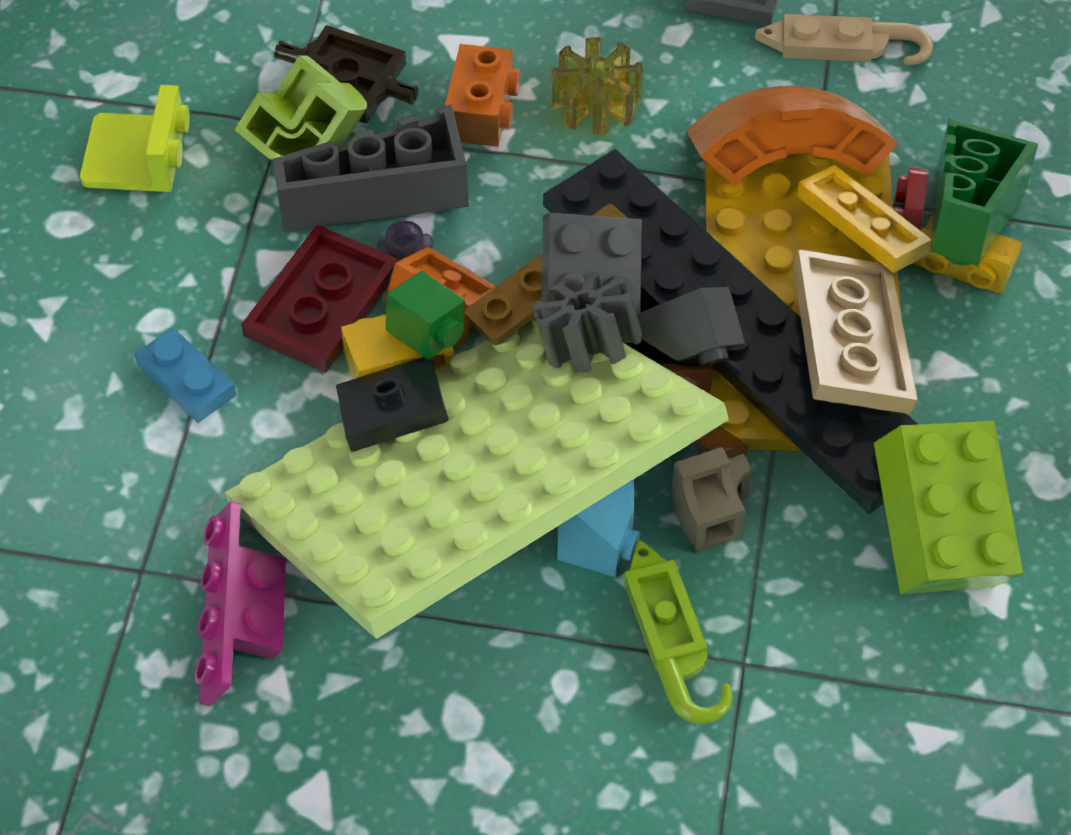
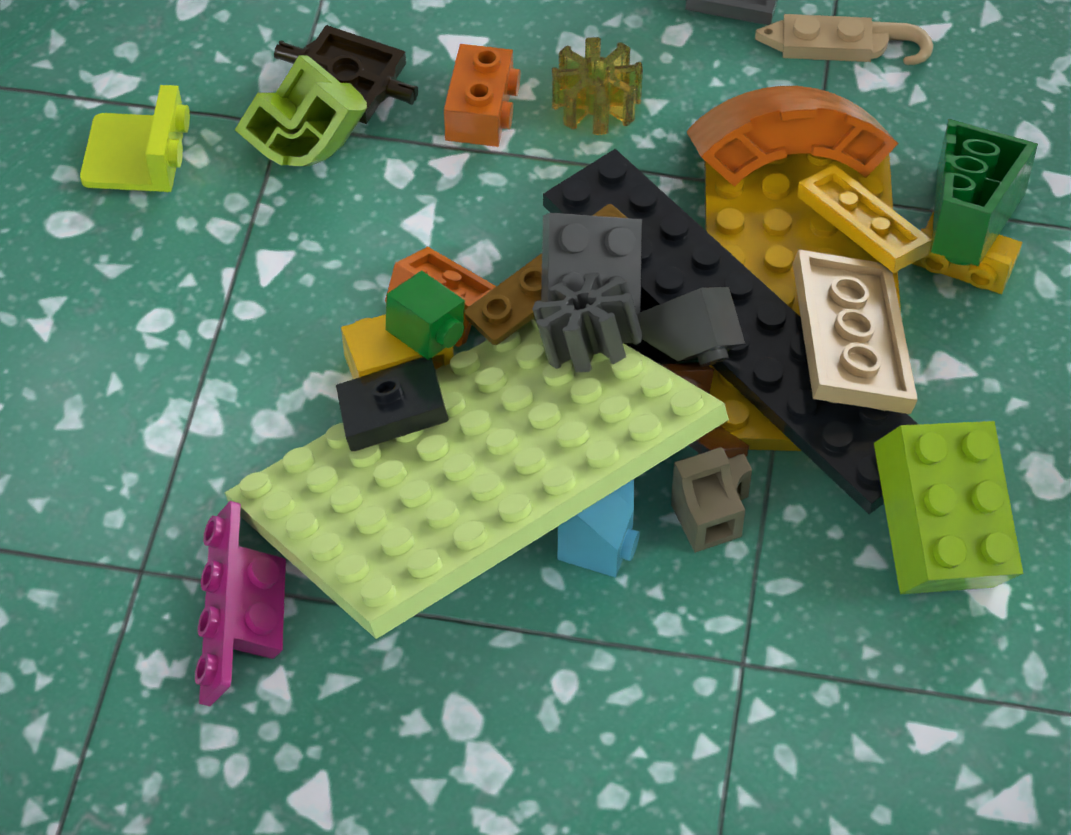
dark azure plate [134,327,236,423] -> none
dark red plate [241,225,399,373] -> none
dark grey wedge [273,104,469,232] -> none
clear purple plate [377,220,433,261] -> none
lime plate [624,540,733,725] -> none
red plate [894,167,929,230] -> none

